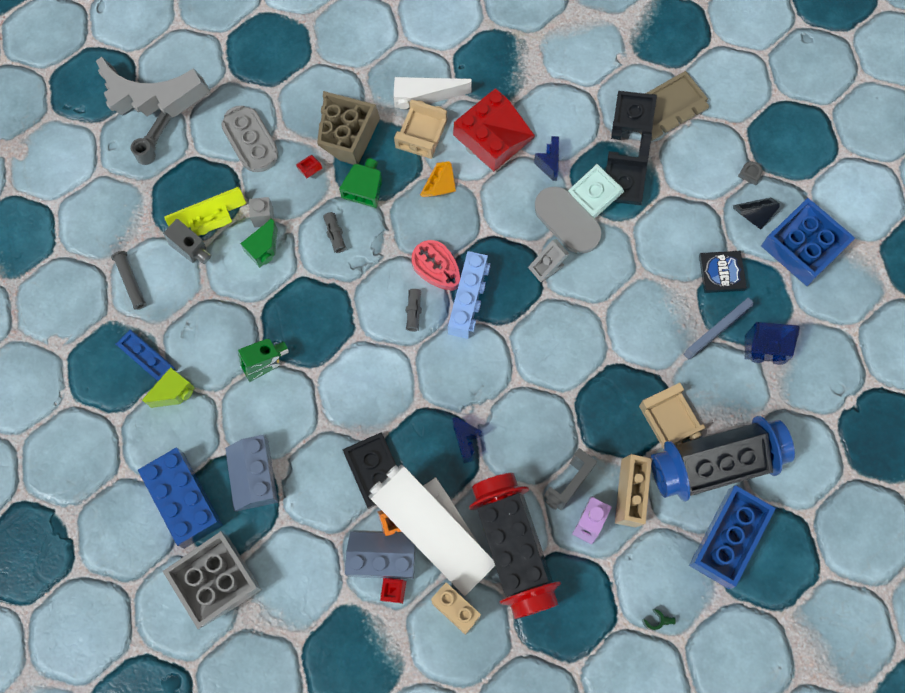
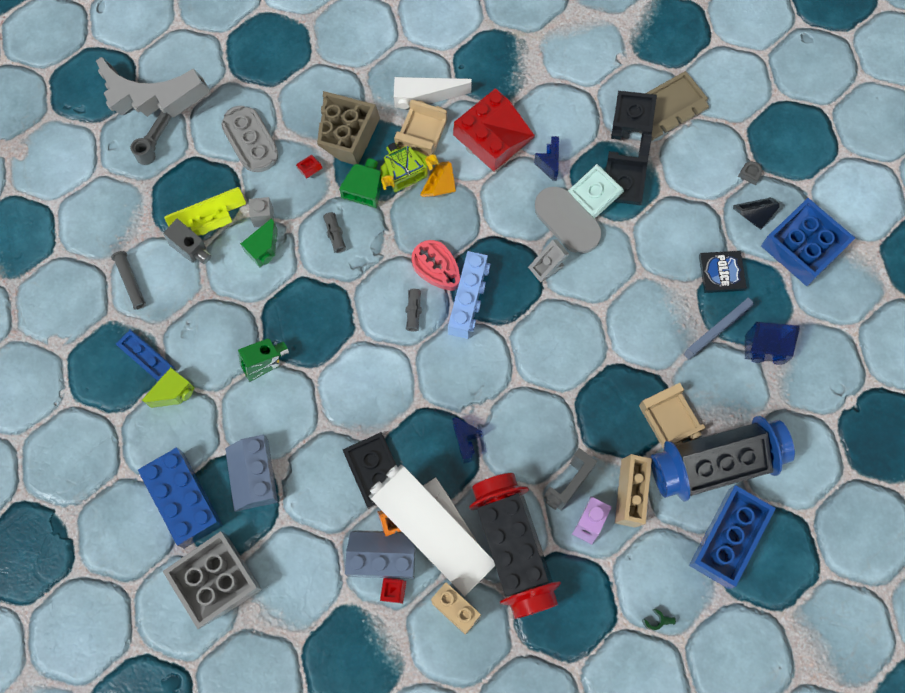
none -> torso [380,143,439,192]

